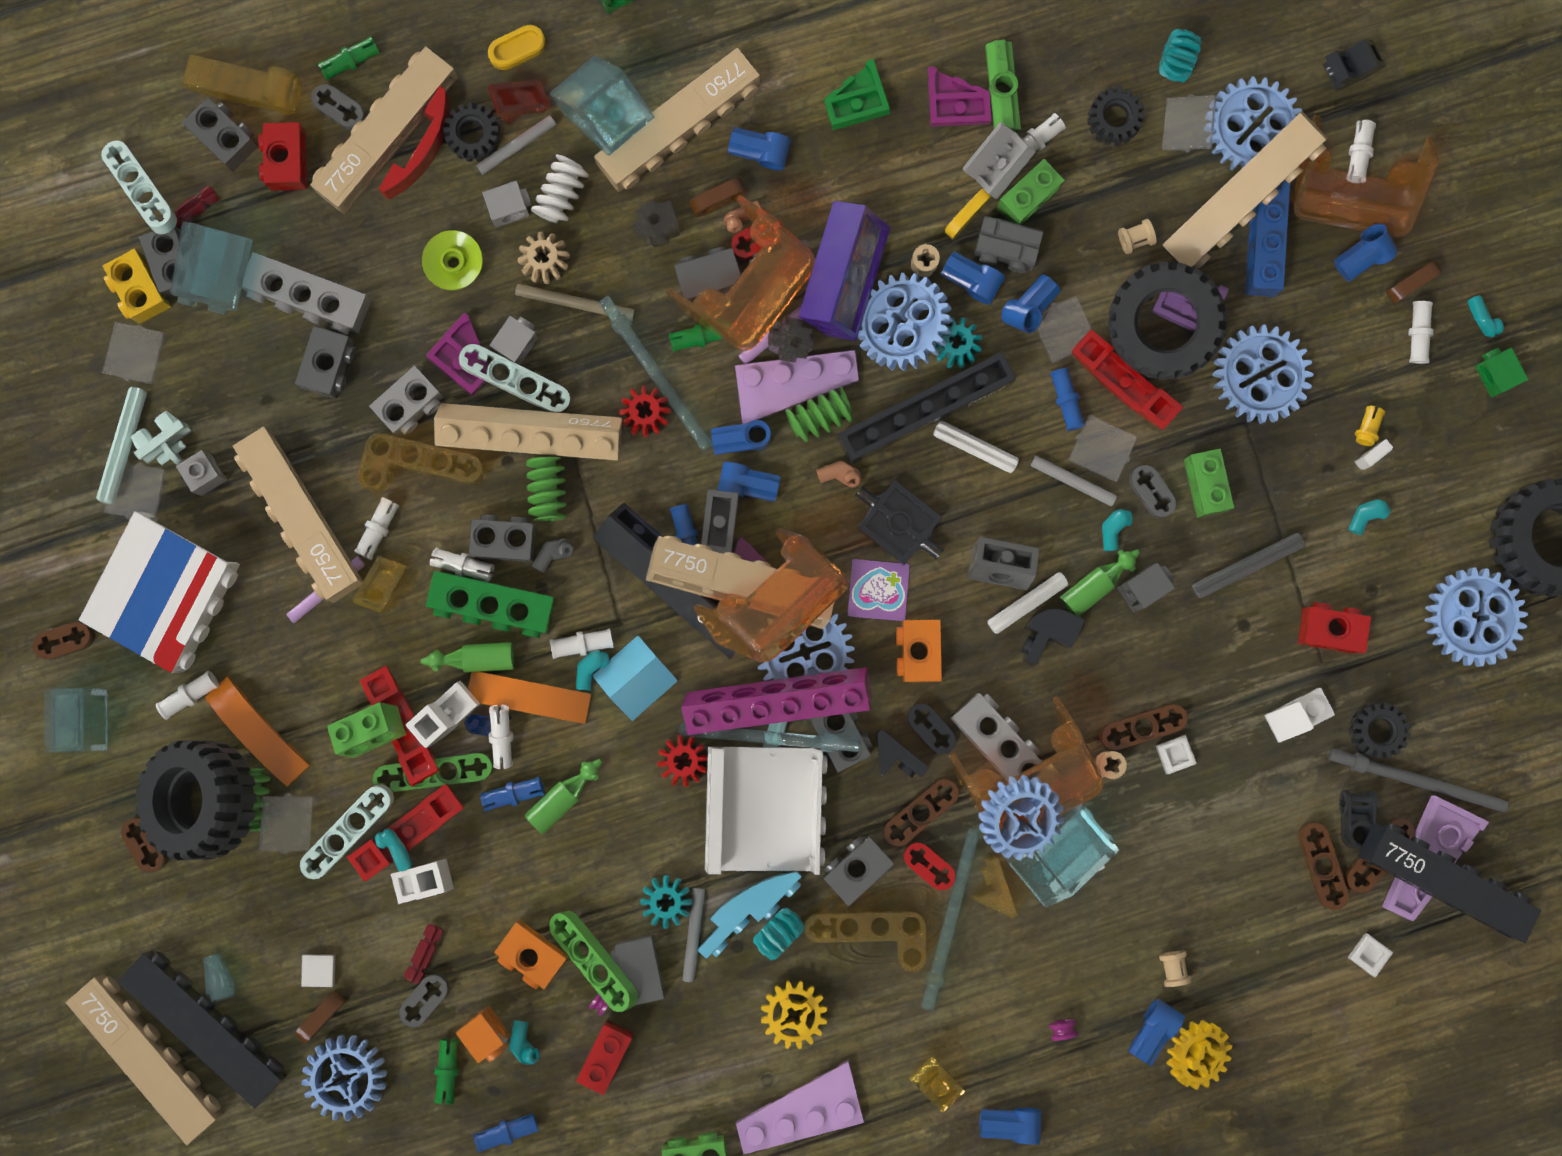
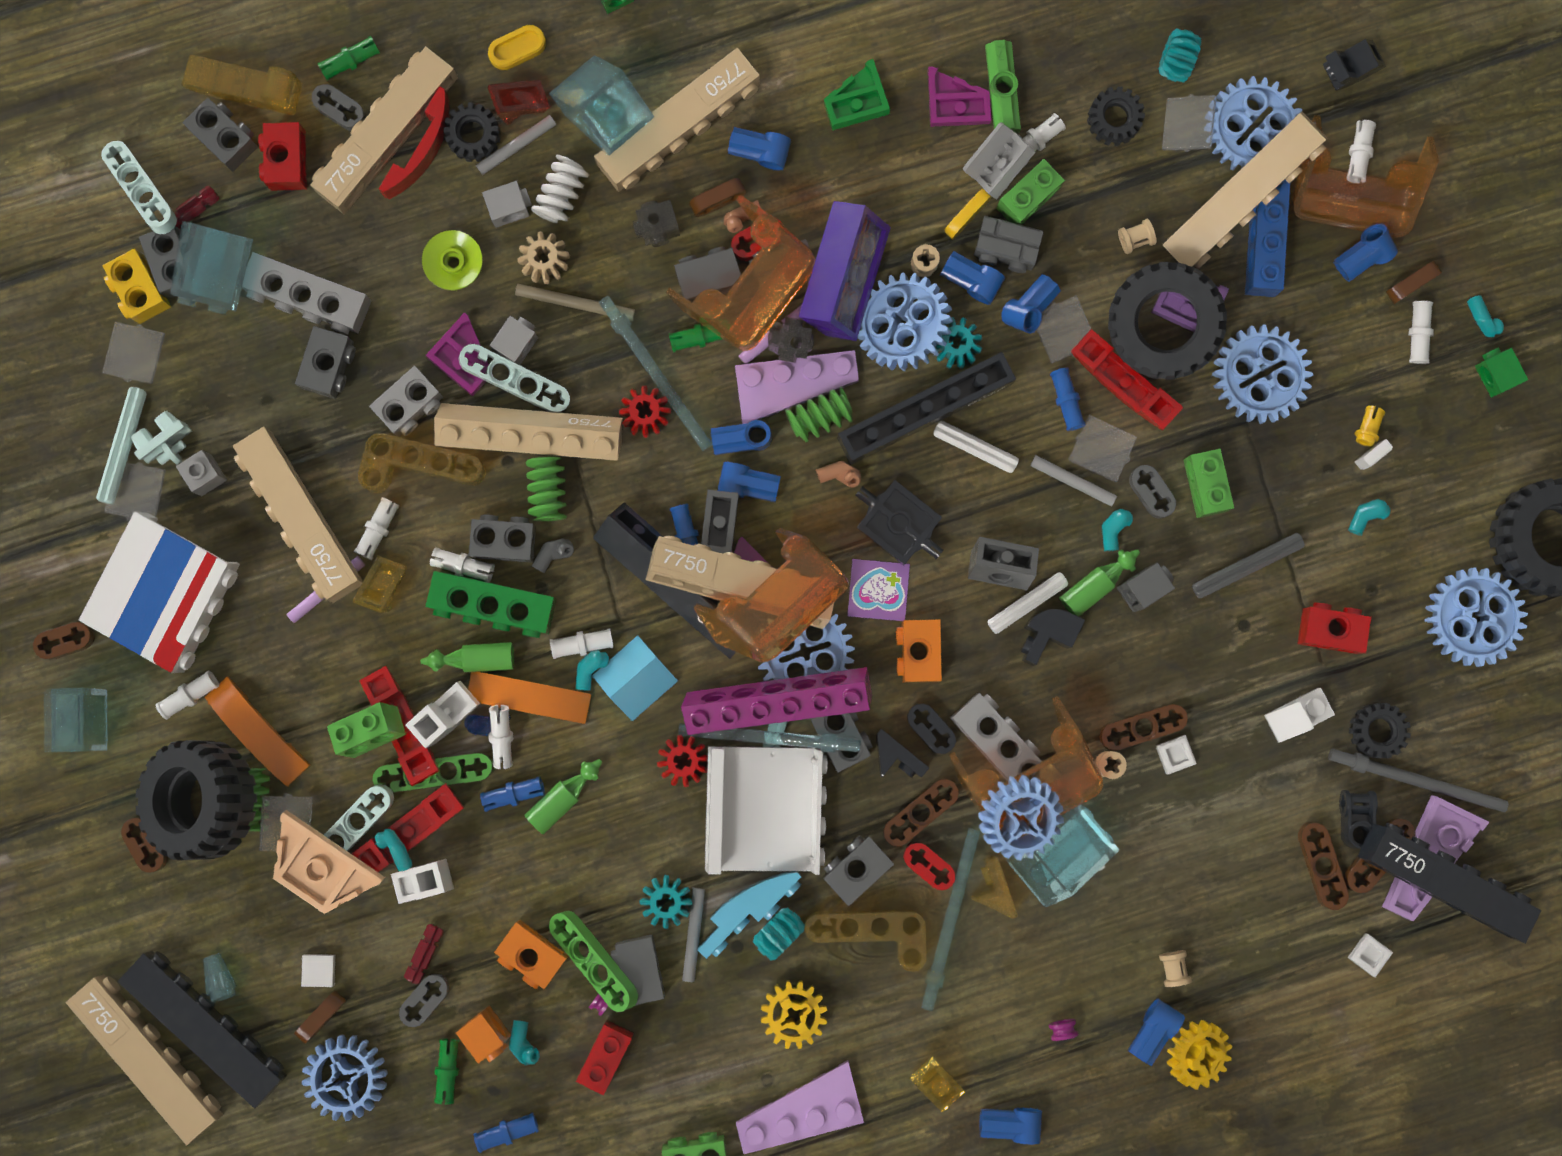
none -> light nougat wing [273,810,385,914]

